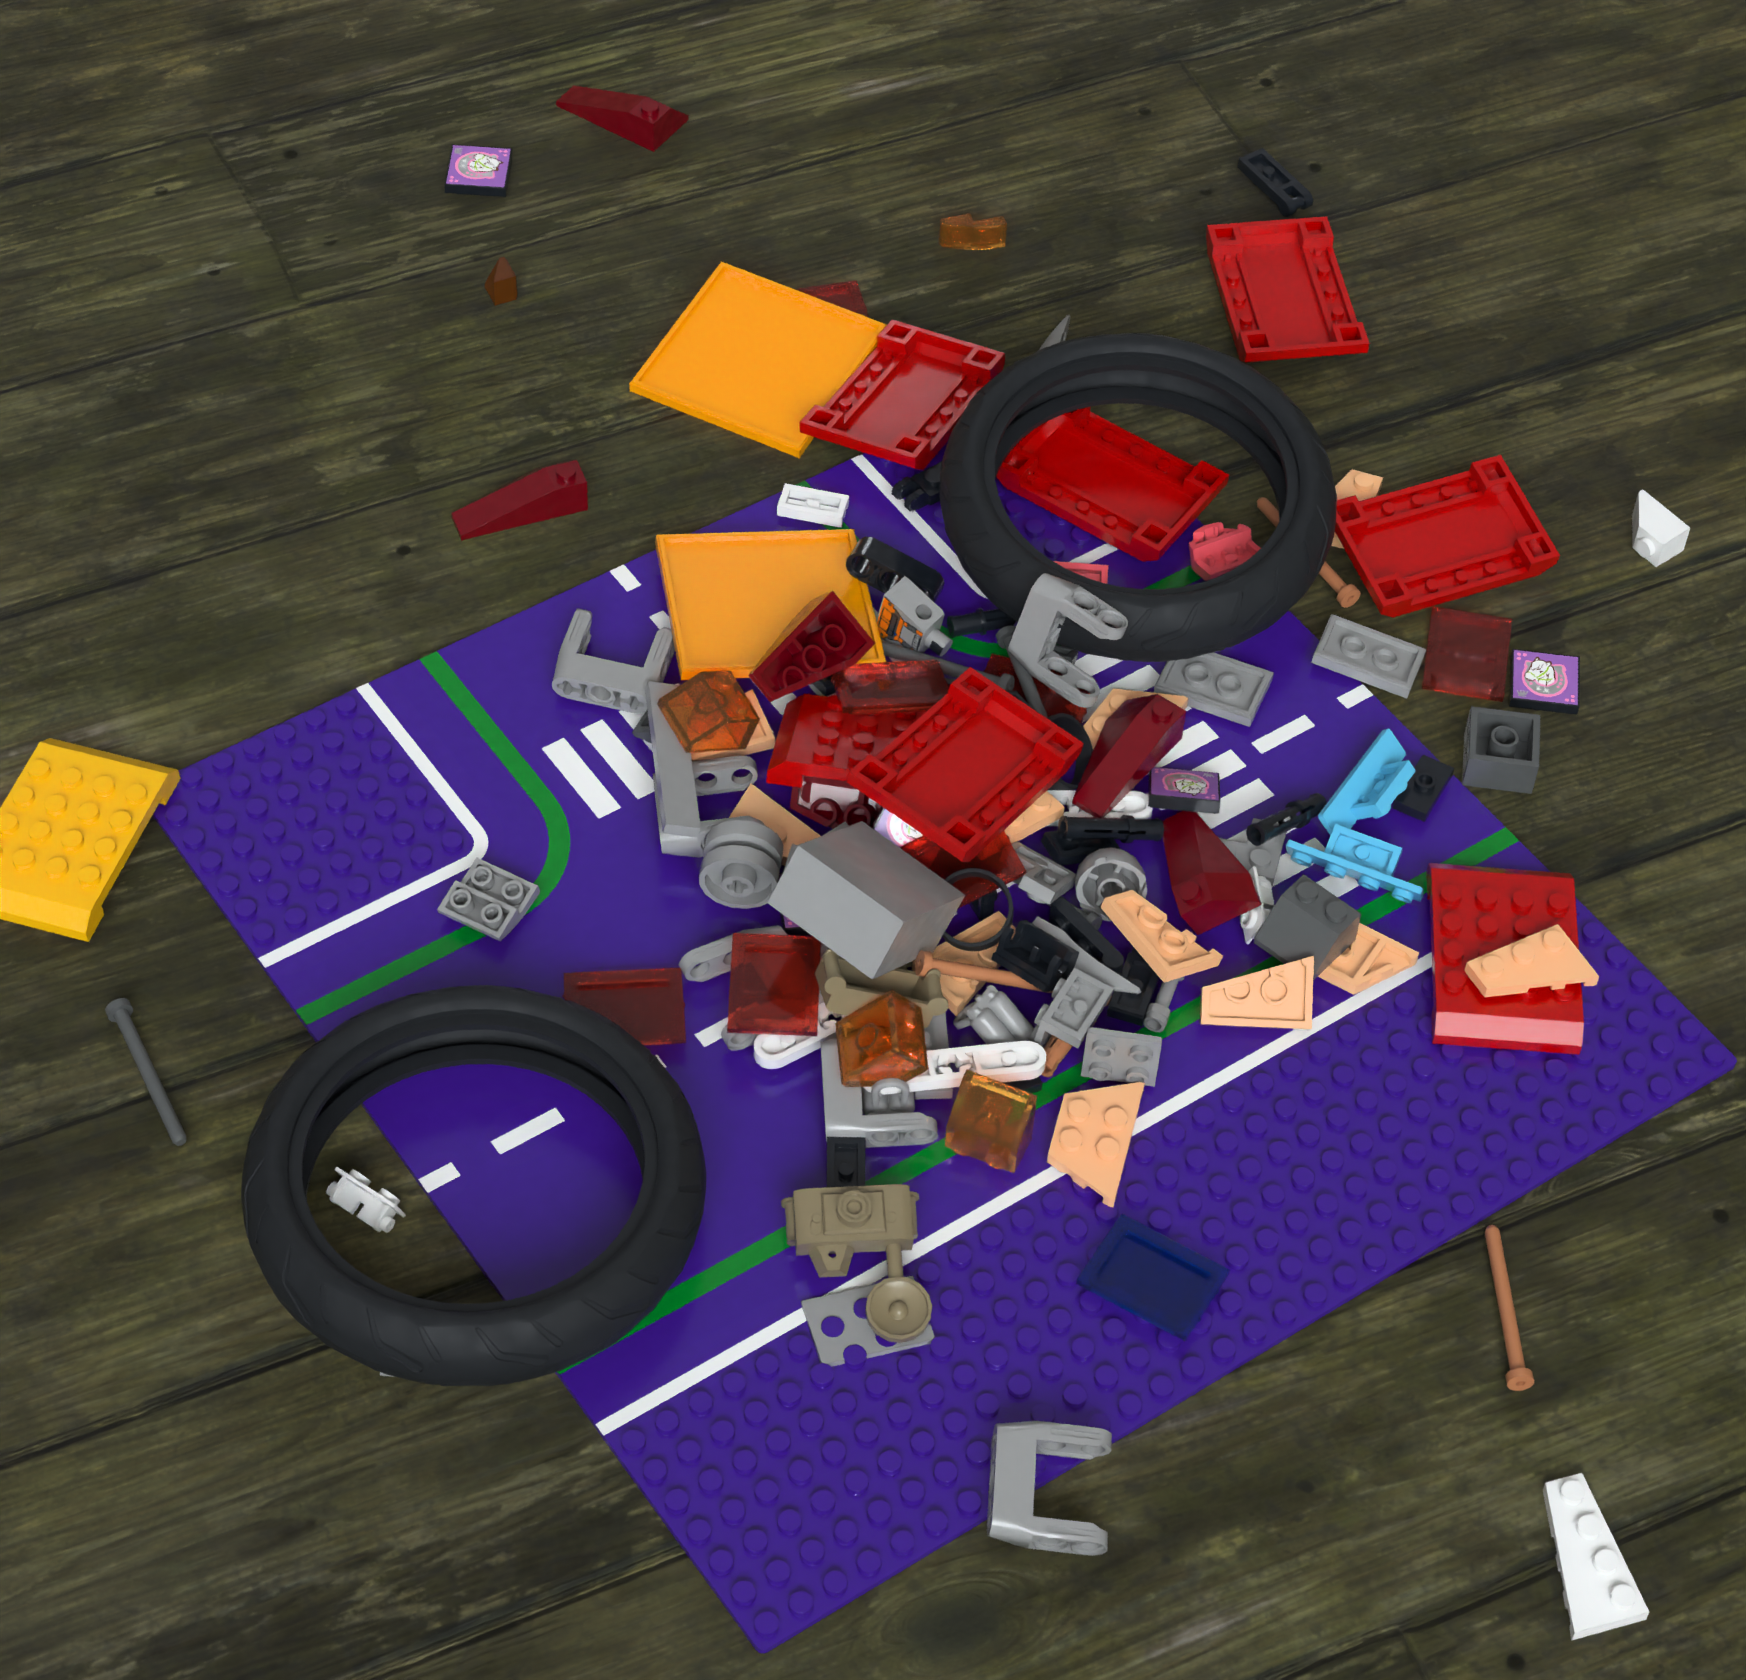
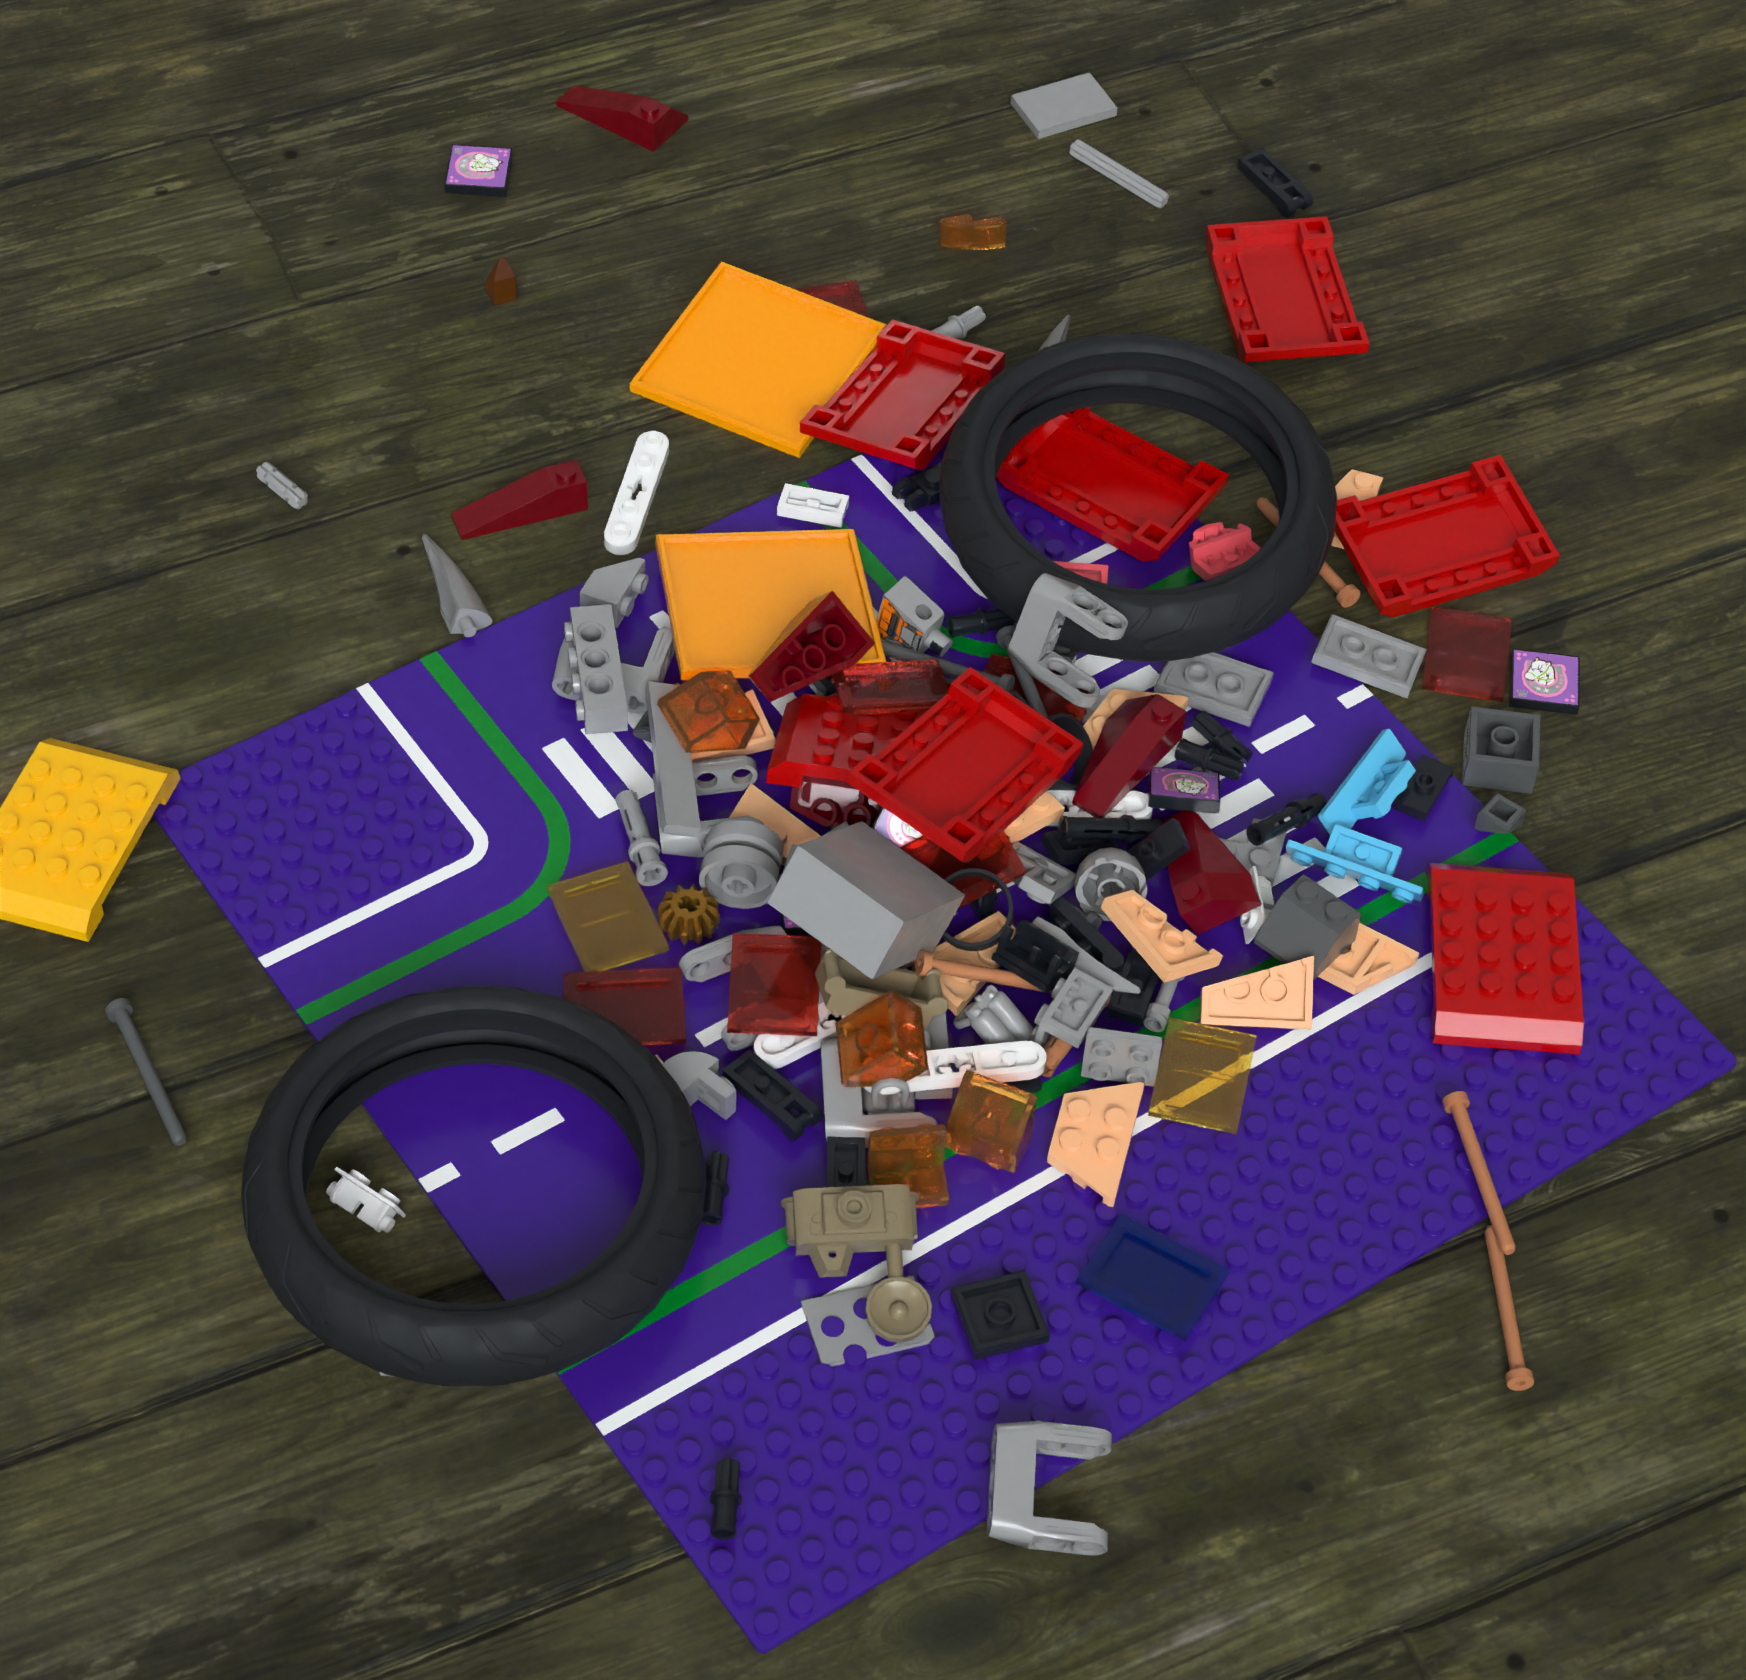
light grey slope [437,857,540,941] -> none
black beam [846,537,944,603] -> none
light nougat wing [1464,924,1599,997] -> none
white wing [1543,1473,1649,1640] -> none
white slope [1632,490,1690,567] -> none
none -> light grey axle [256,462,308,509]
none -> light grey piece [422,534,492,637]
none -> clear yellow piece [547,861,669,976]
none -> light grey brick [564,604,628,734]
none -> light grey slope [580,558,649,628]
none -> white piece [604,431,669,555]
none -> light grey pin [615,790,668,886]
none -> pearl gold gear [658,883,720,946]
none -> light grey brick [662,1051,736,1120]
none -> black axle [701,1151,729,1226]
none -> black axle [710,1458,742,1540]
none -> black plate [722,1049,823,1141]
none -> clear orange bracket [867,1124,949,1208]
none -> light grey axle [931,306,986,339]
none -> black tile [950,1271,1050,1361]
none -> light grey tile [1010,72,1117,139]
none -> light grey axle [1069,139,1169,209]
none -> black plate [1126,818,1190,881]
none -> clear yellow piece [1148,1018,1257,1134]
none -> black axle [1175,738,1245,781]
none -> black axle [1191,711,1253,763]
none -> nougat bar [1442,1091,1516,1255]
none -> dark grey slope [1474,793,1526,834]

